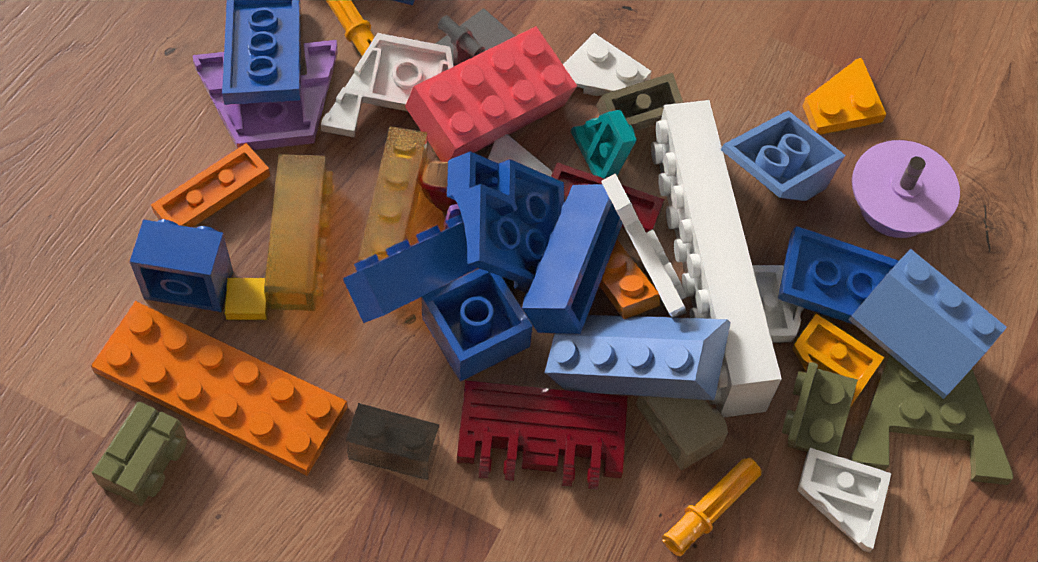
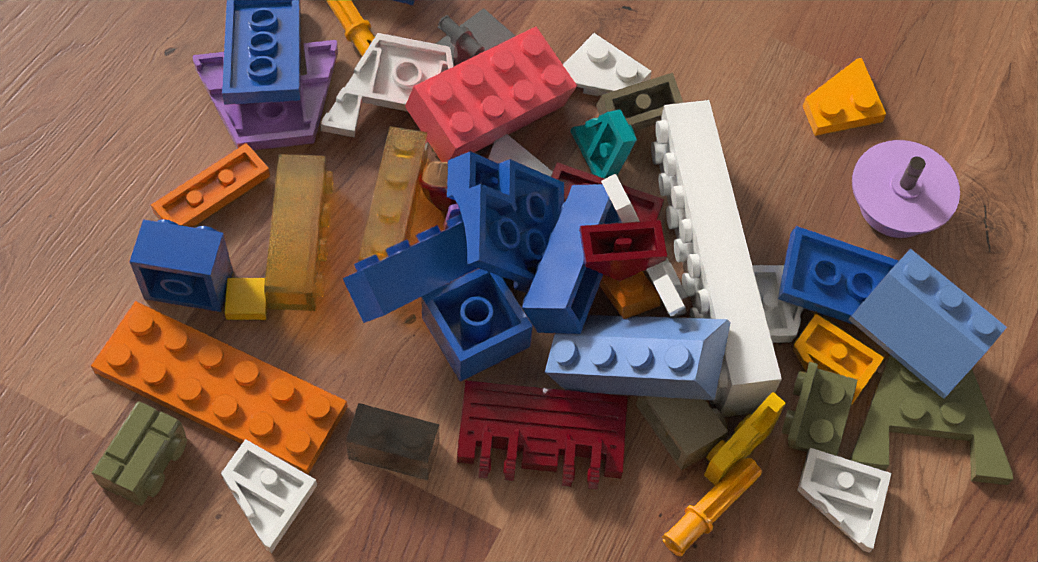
medium blue slope [721,111,846,201] -> none
none -> white wing [221,439,317,553]
none -> dark red slope [579,220,668,281]
none -> yellow wing [704,392,786,485]

